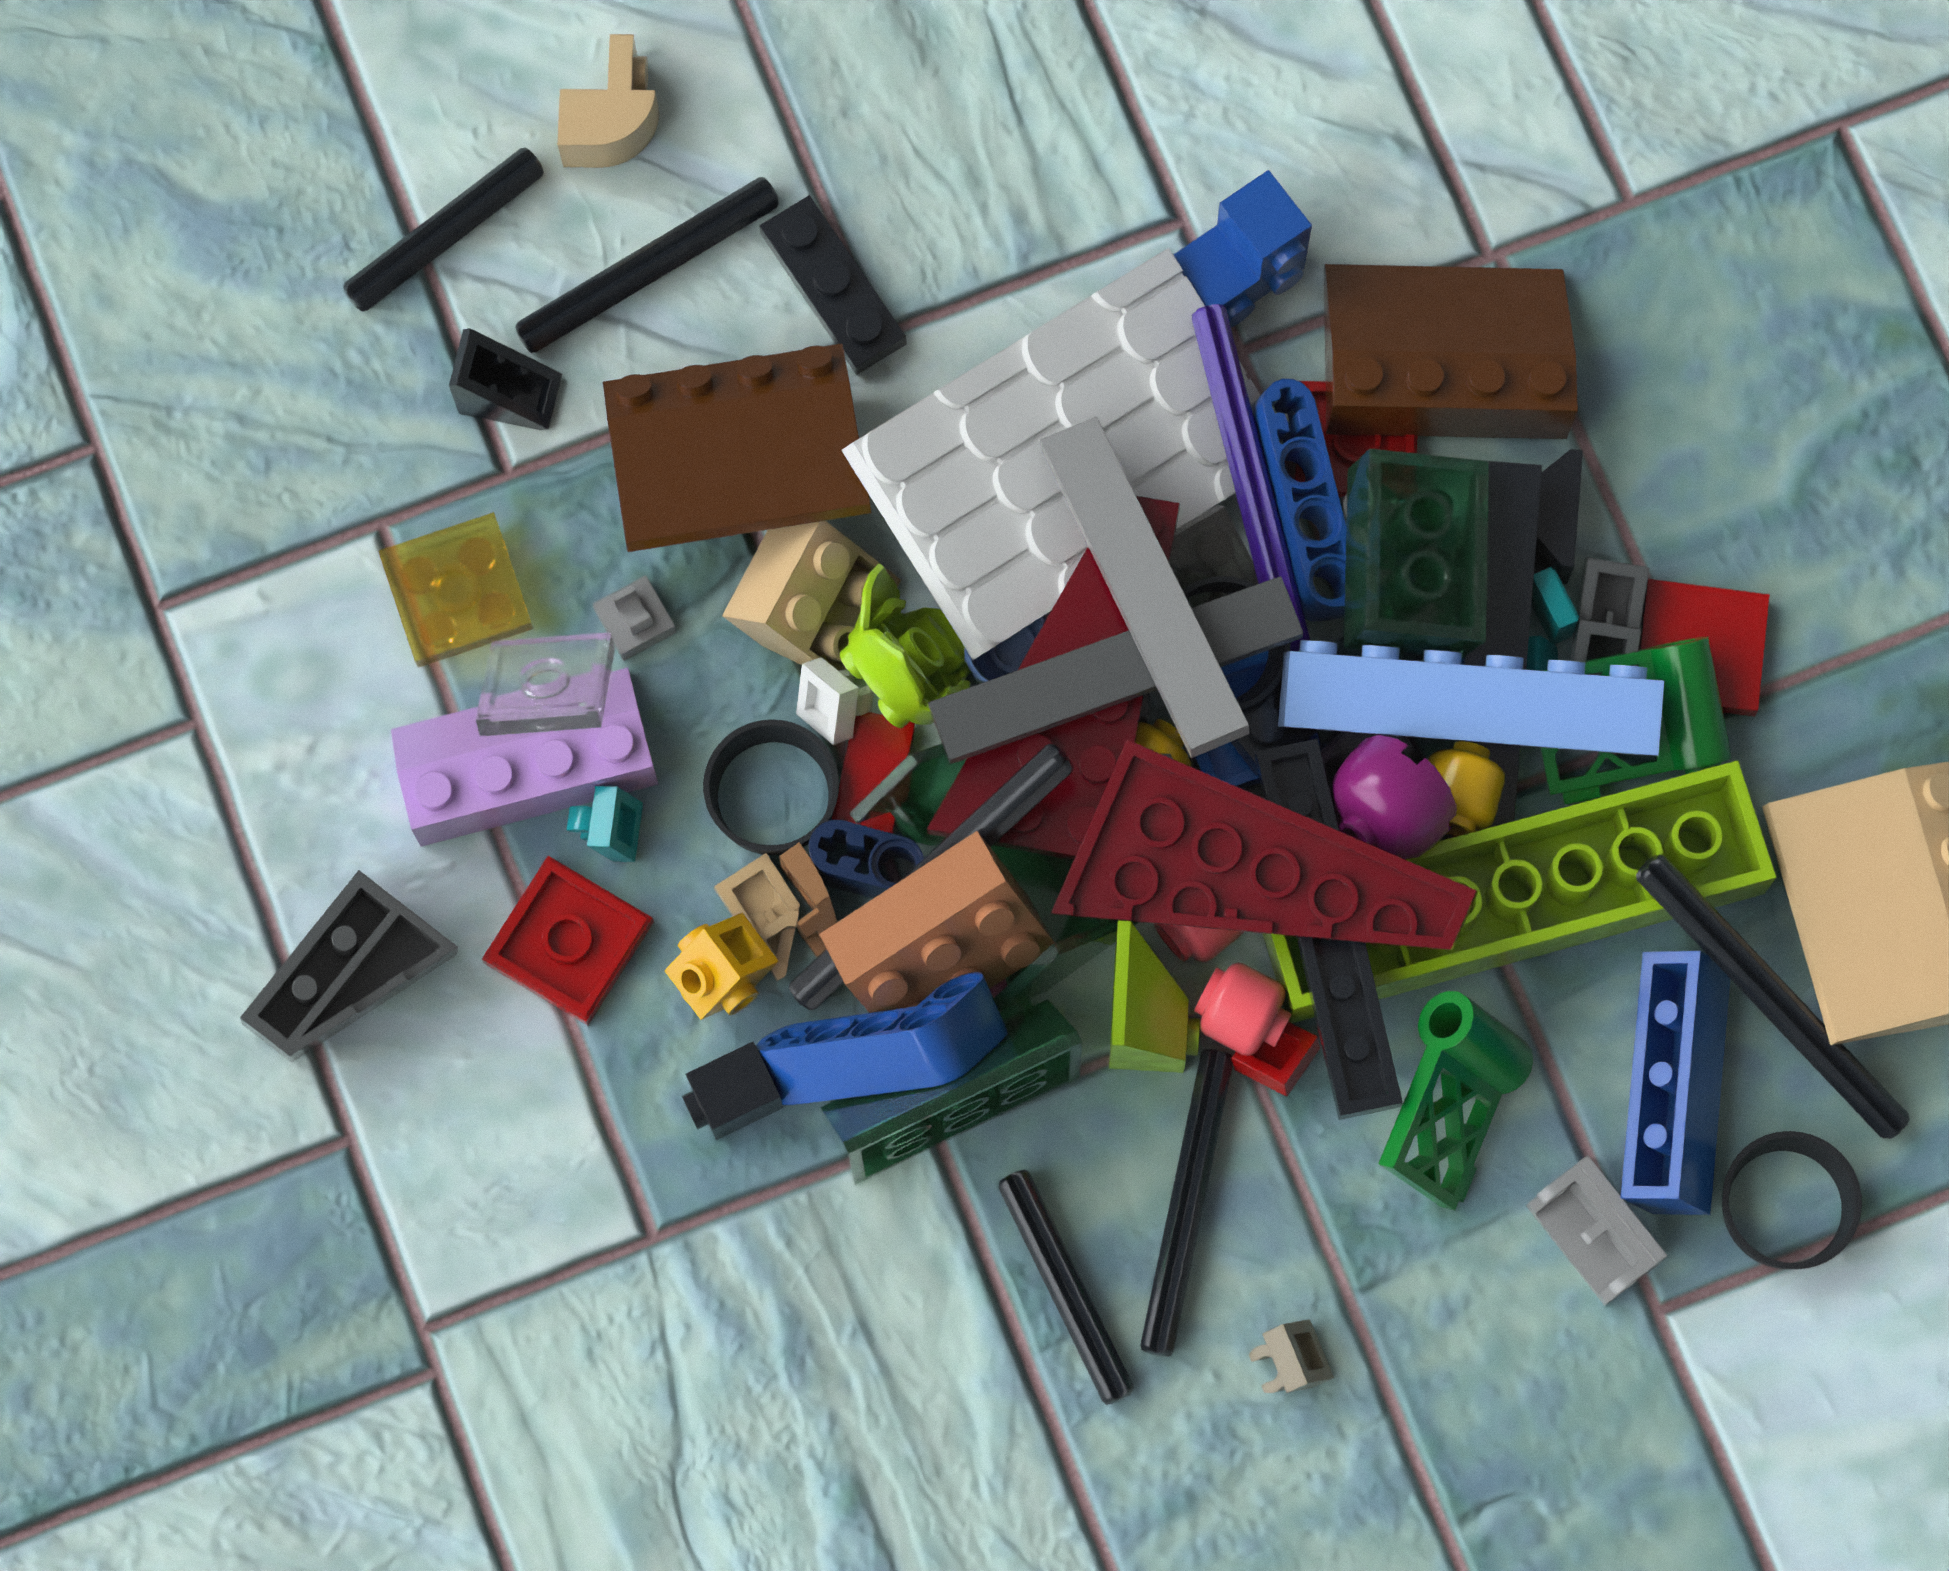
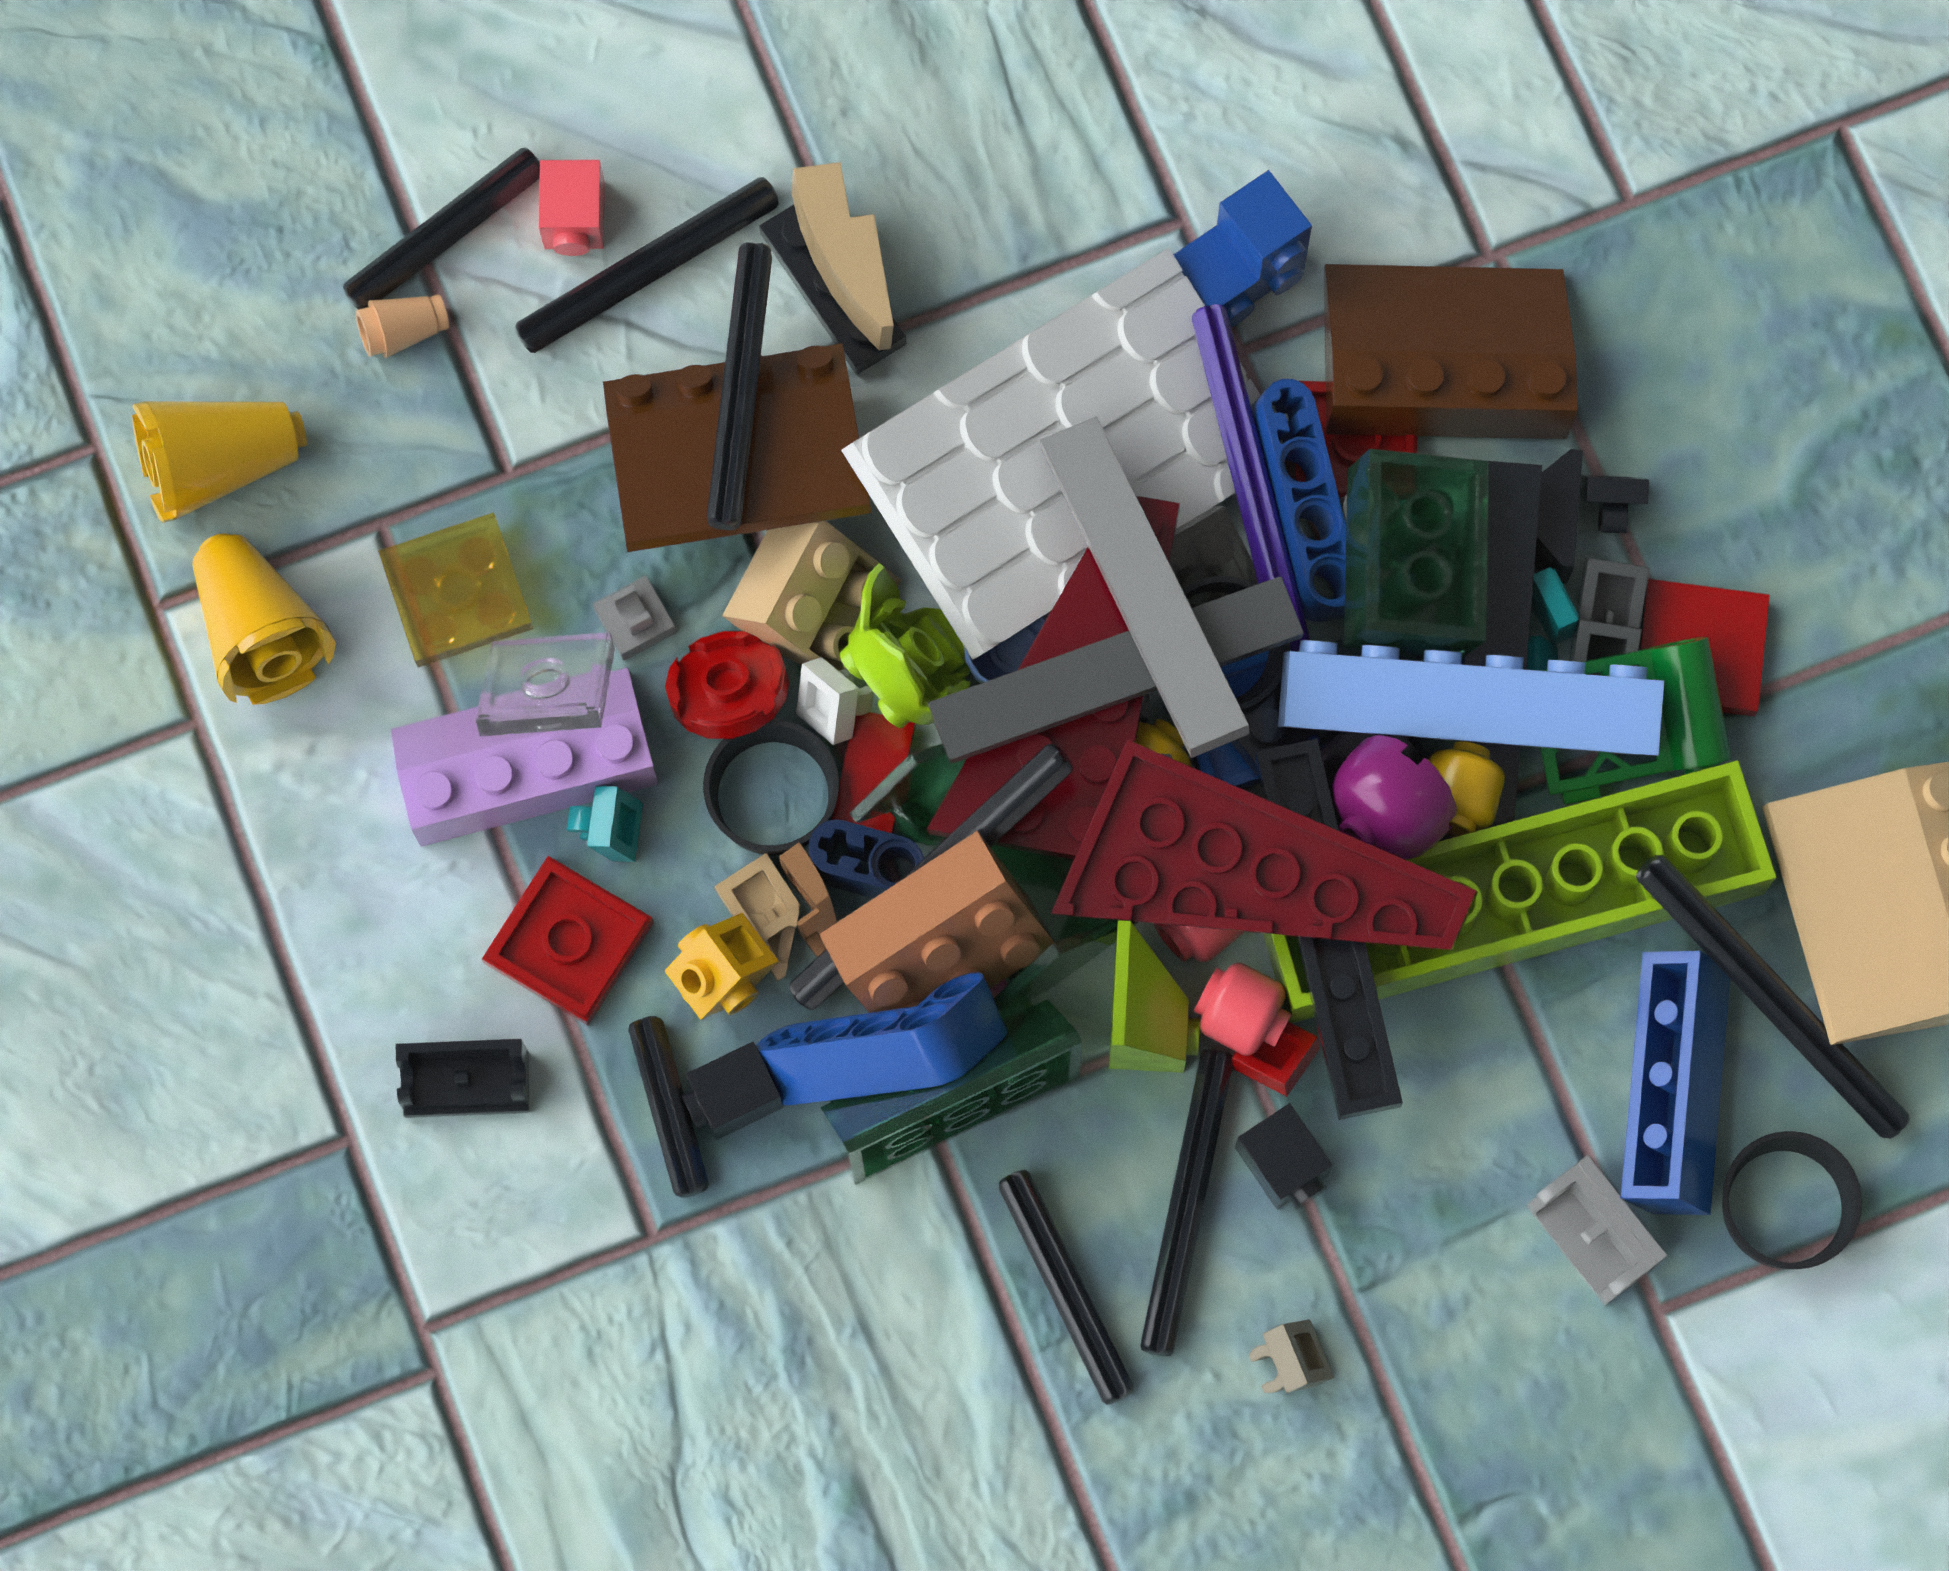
dark grey wedge [240,870,458,1063] -> none
black slope [449,328,562,430] -> none
tan brick [557,34,660,168] -> none
green piece [1378,991,1534,1211] -> none
none -> yellow cone [132,401,307,523]
none -> yellow cone [192,533,336,705]
none -> light nougat cone [356,294,449,359]
none -> black hinge [395,1039,529,1118]
none -> coral brick [539,160,605,256]
none -> black axle [628,1016,709,1198]
none -> red tile [665,631,790,739]
none -> black axle [707,242,772,531]
none -> tan slope [791,162,894,350]
none -> black brick [1235,1103,1333,1209]
none -> black tile [1580,475,1649,533]

